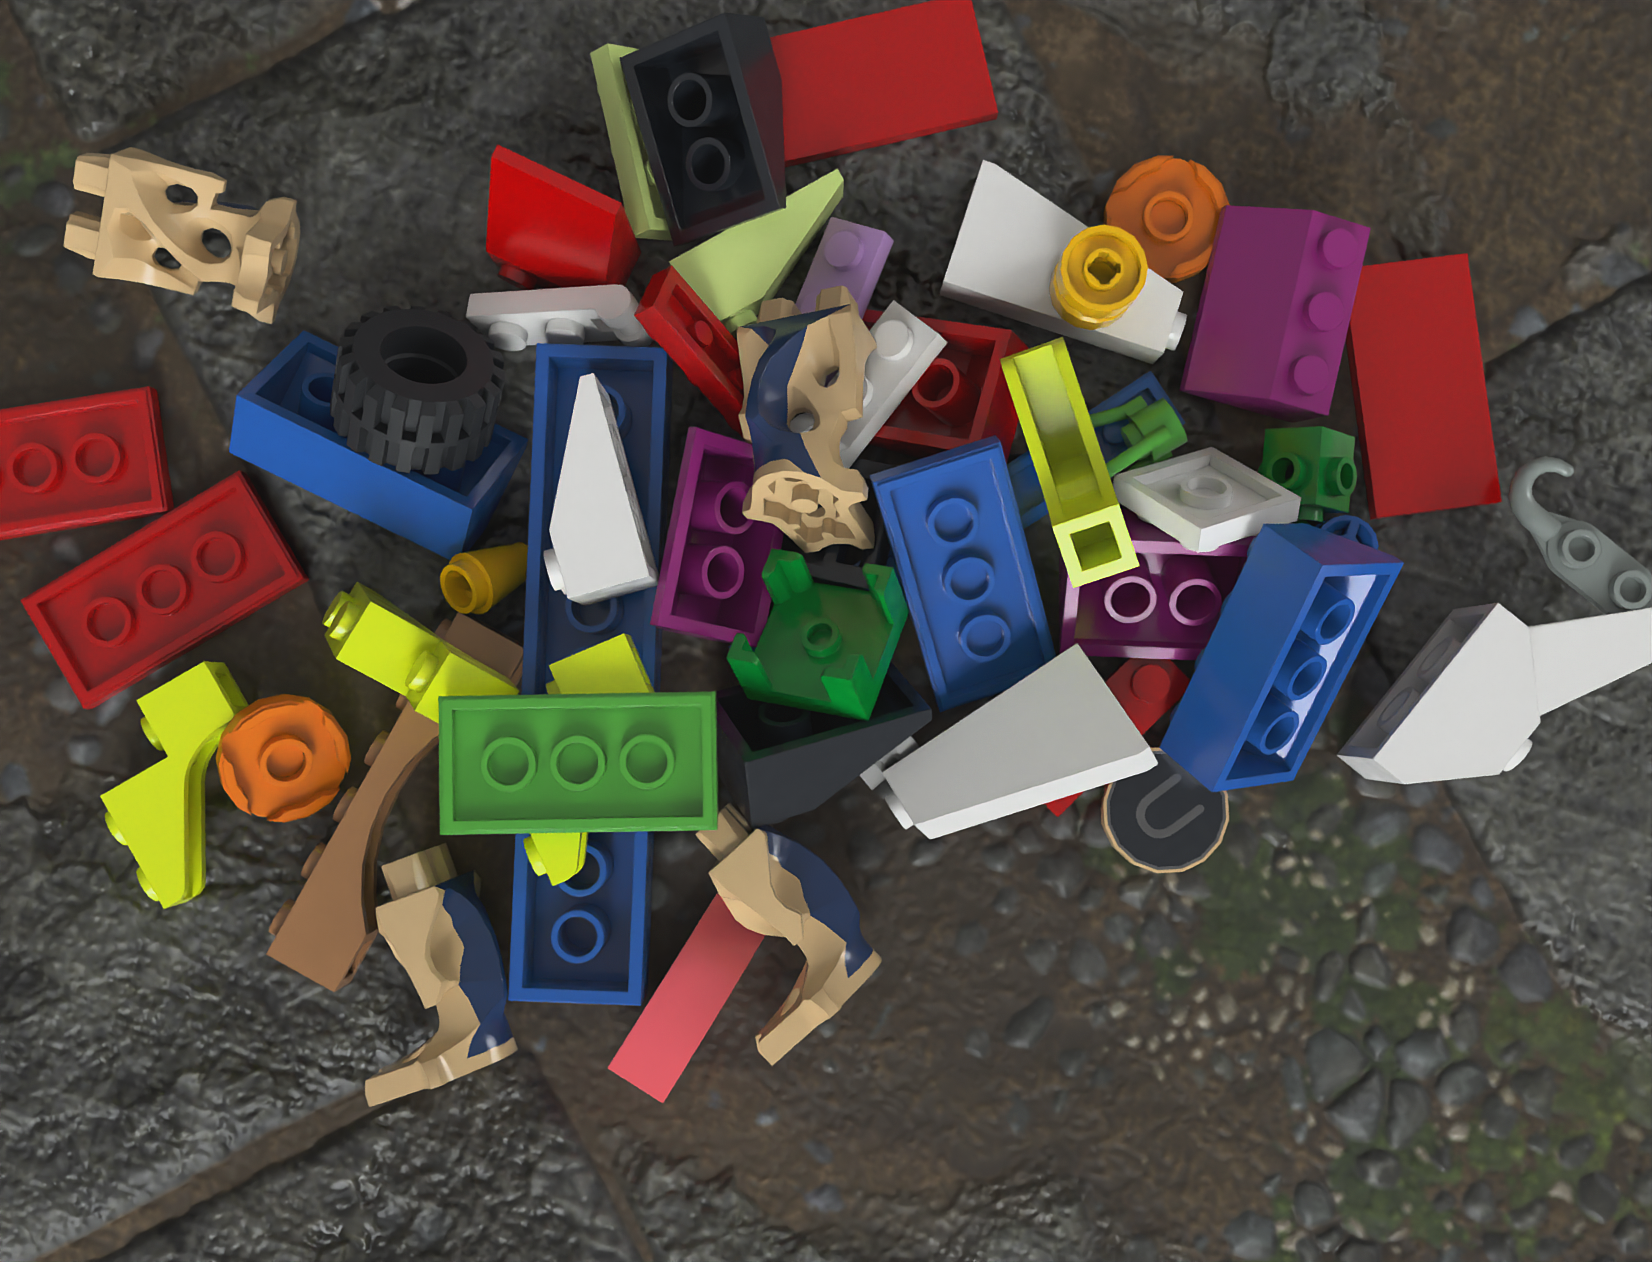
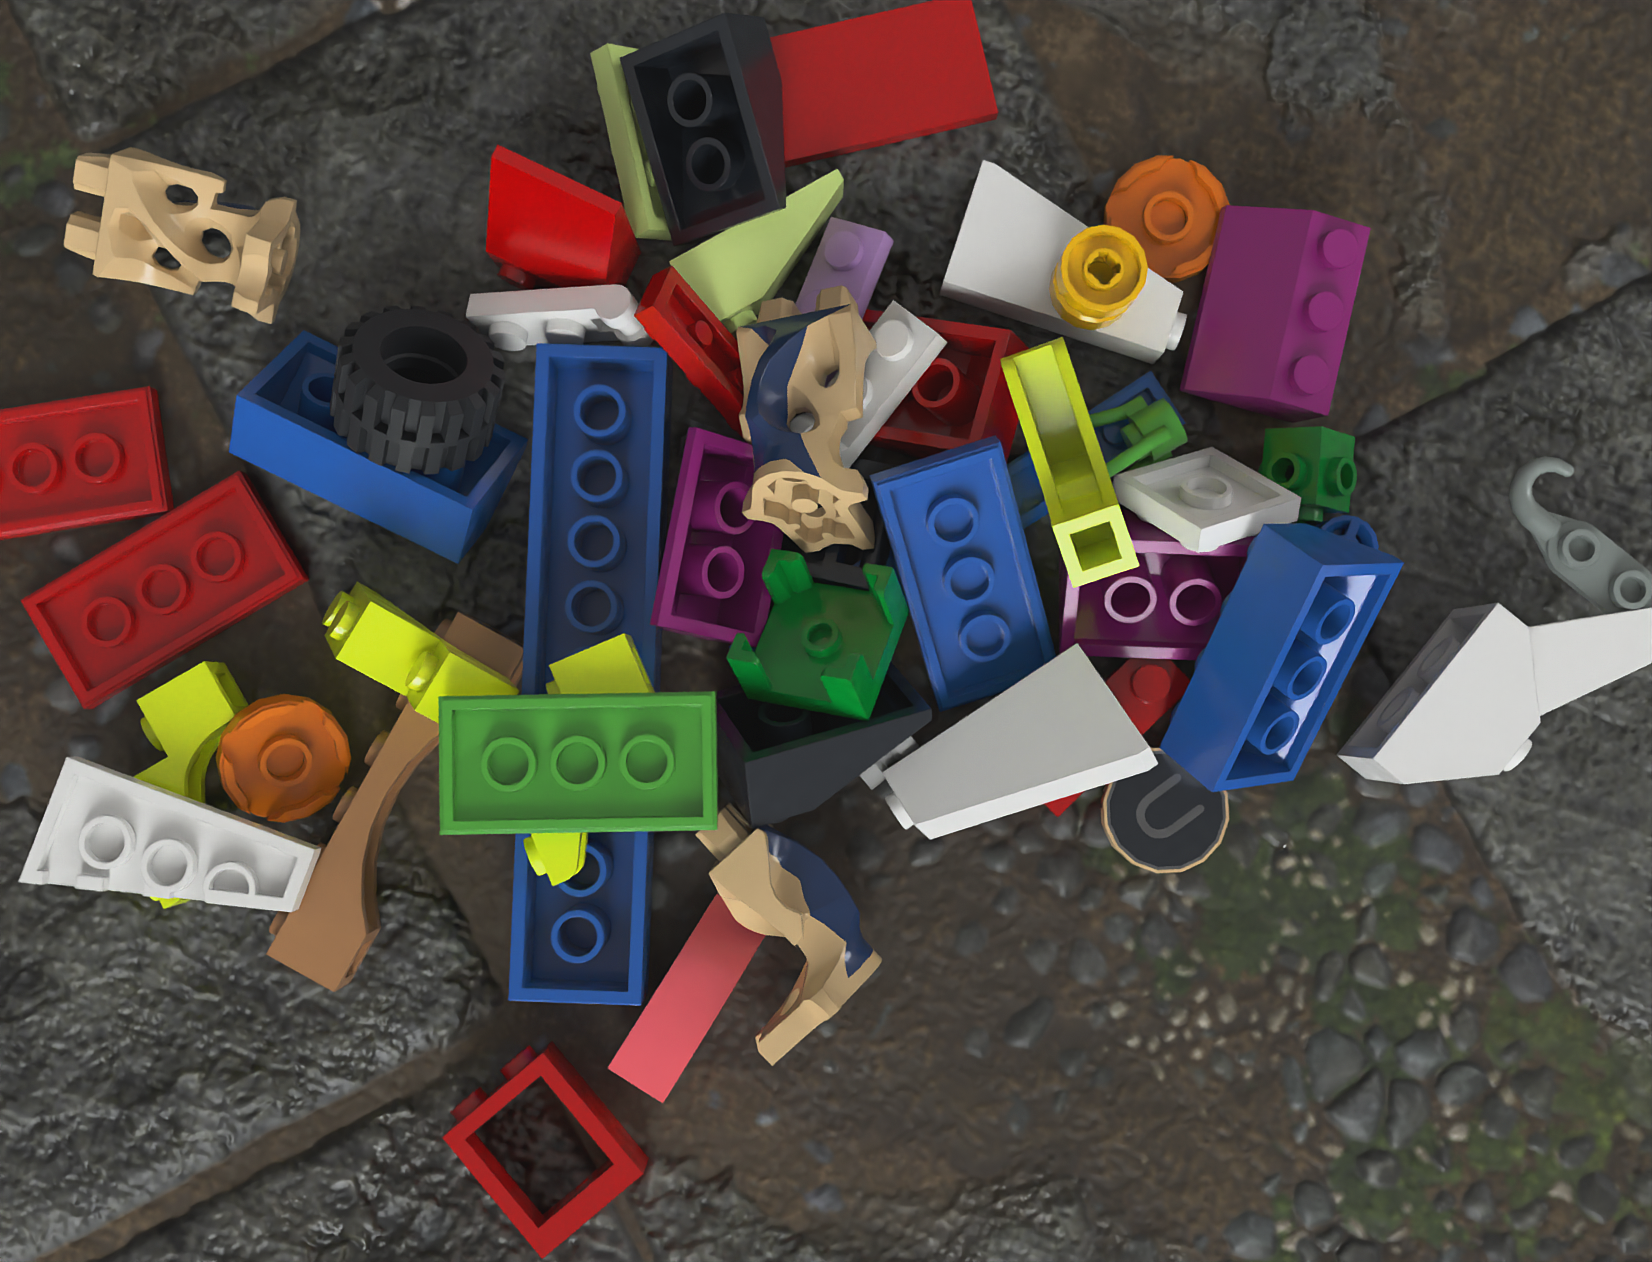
tan hips [365,843,518,1107] -> none
yellow cone [440,542,528,614] -> none
white slope [544,373,659,606] -> none
red tile [1346,253,1502,520] -> none
none -> white wing [19,756,322,912]
none -> red window [442,1041,649,1259]

